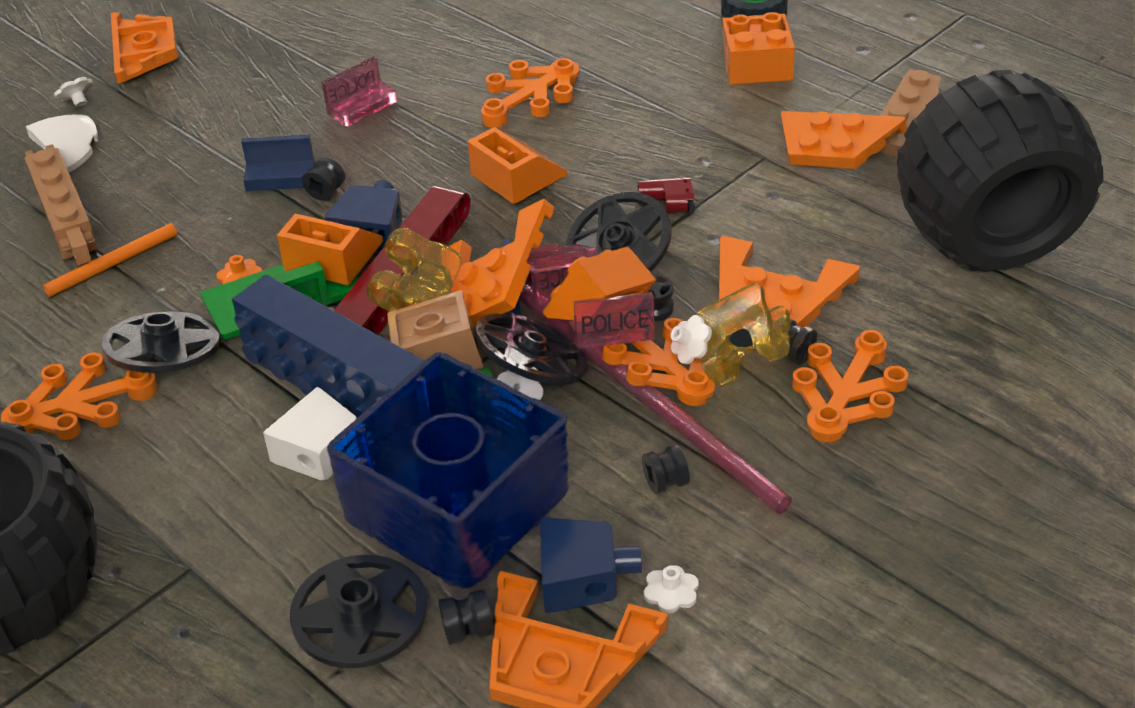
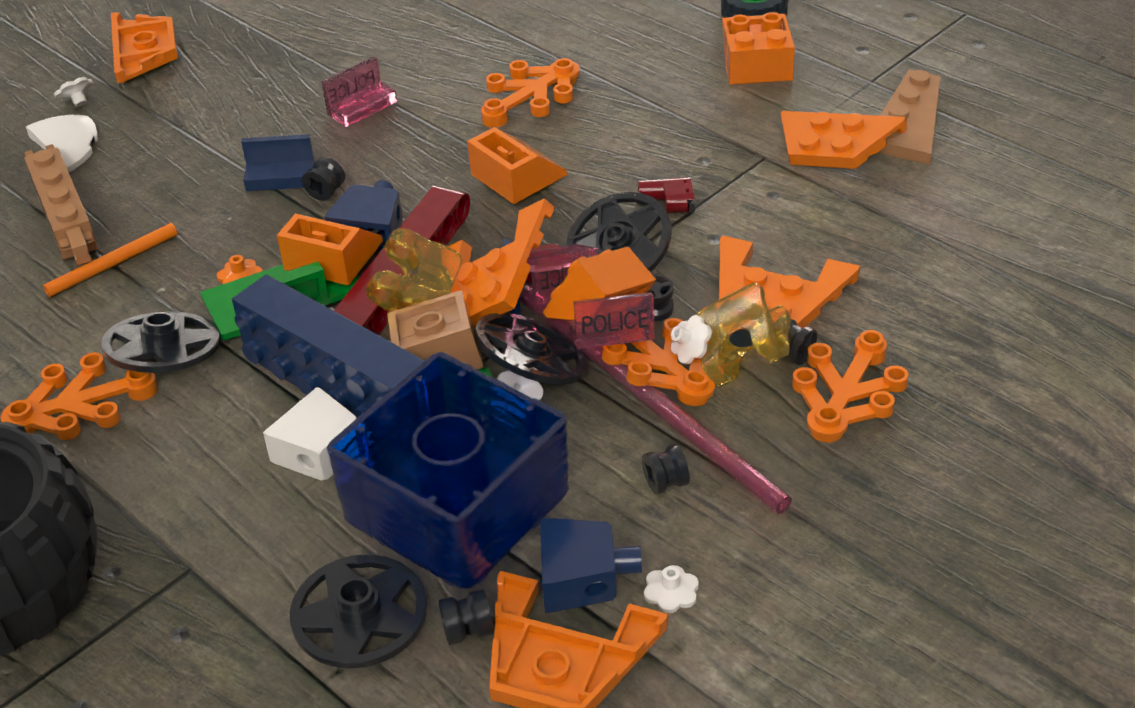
black tyre [897,70,1104,272] -> none

